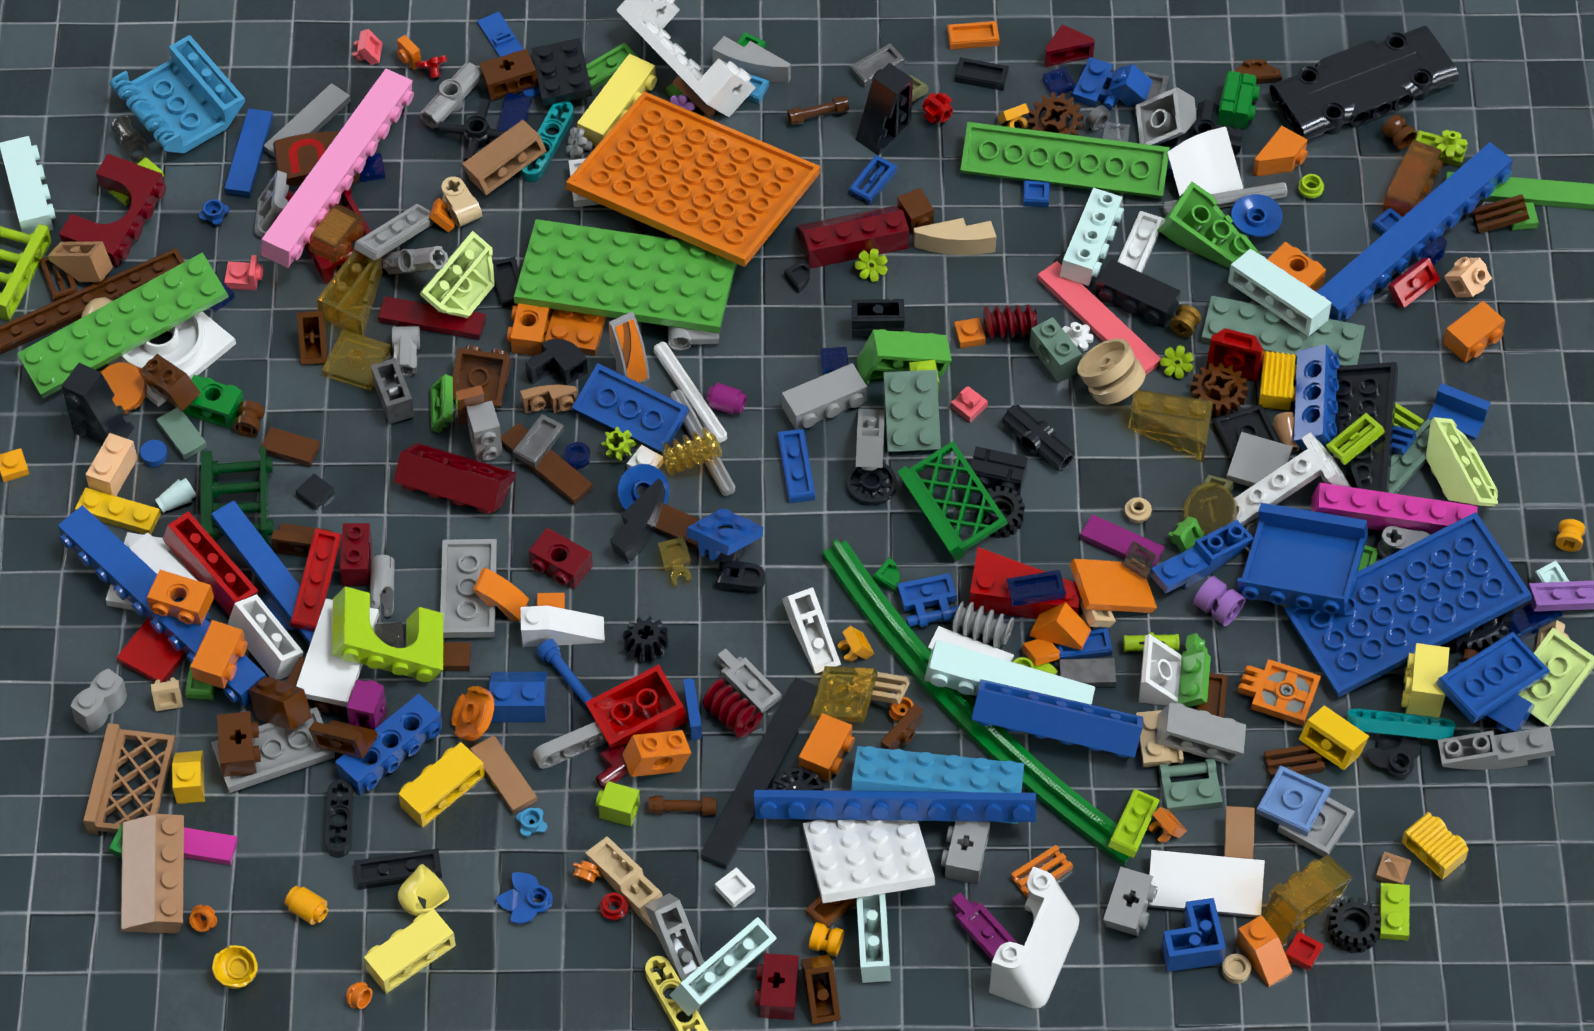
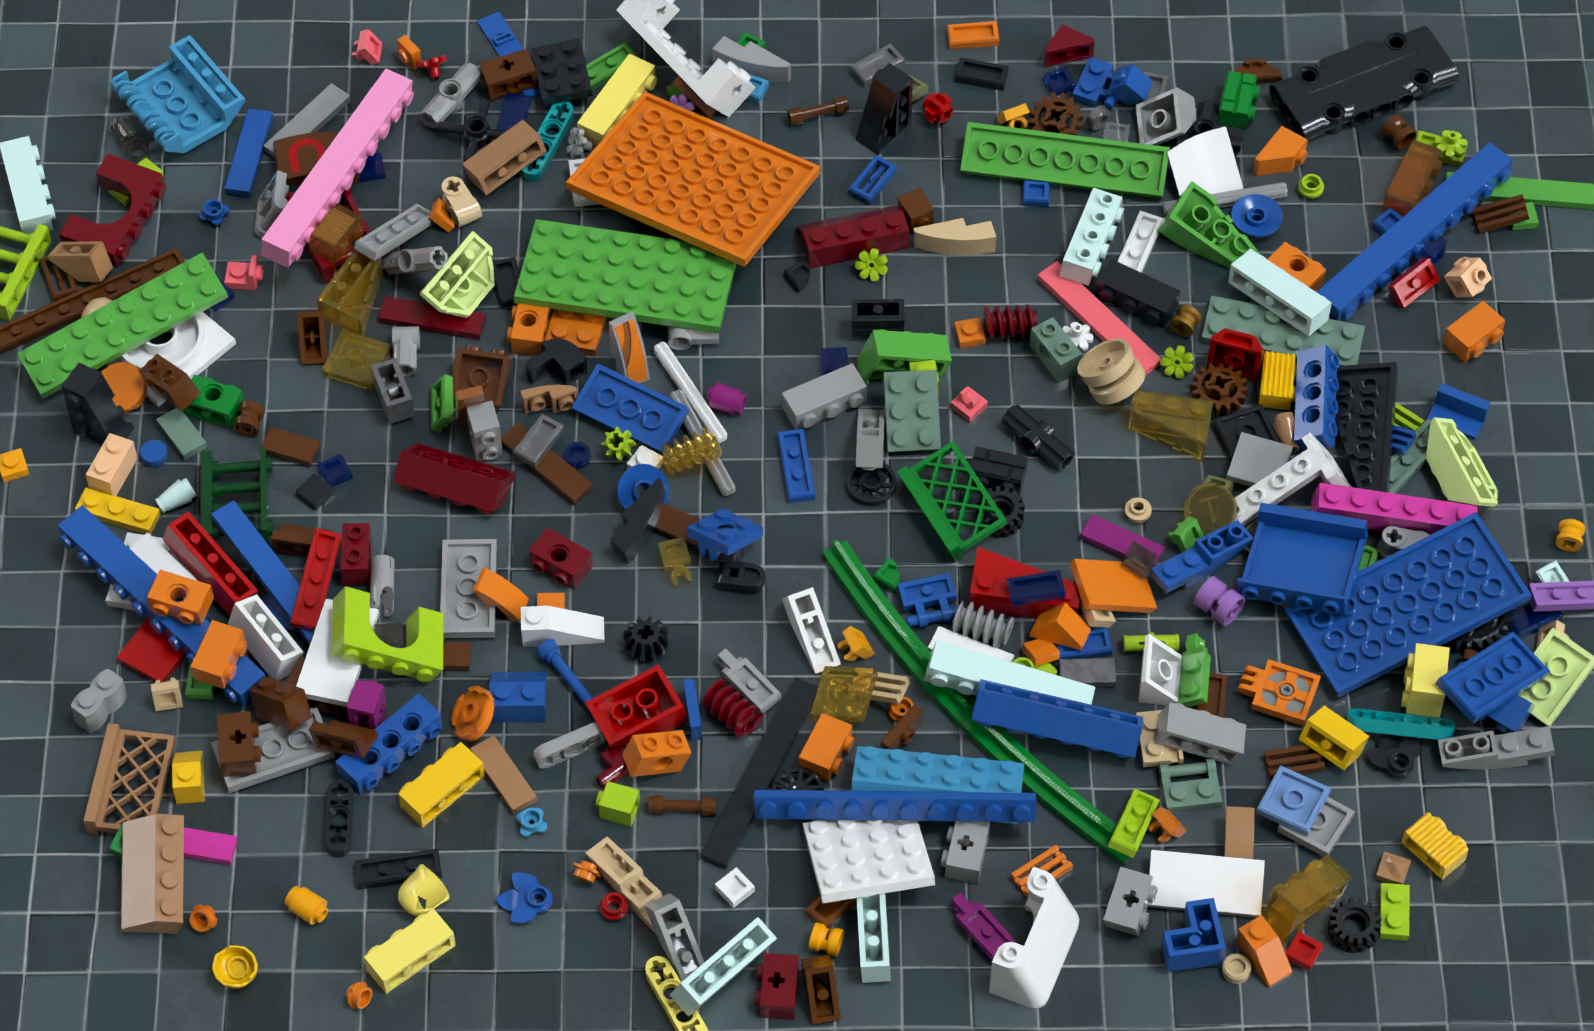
lime tile [1326,413,1385,465] -> none
none -> clear blue tile [317,454,353,487]

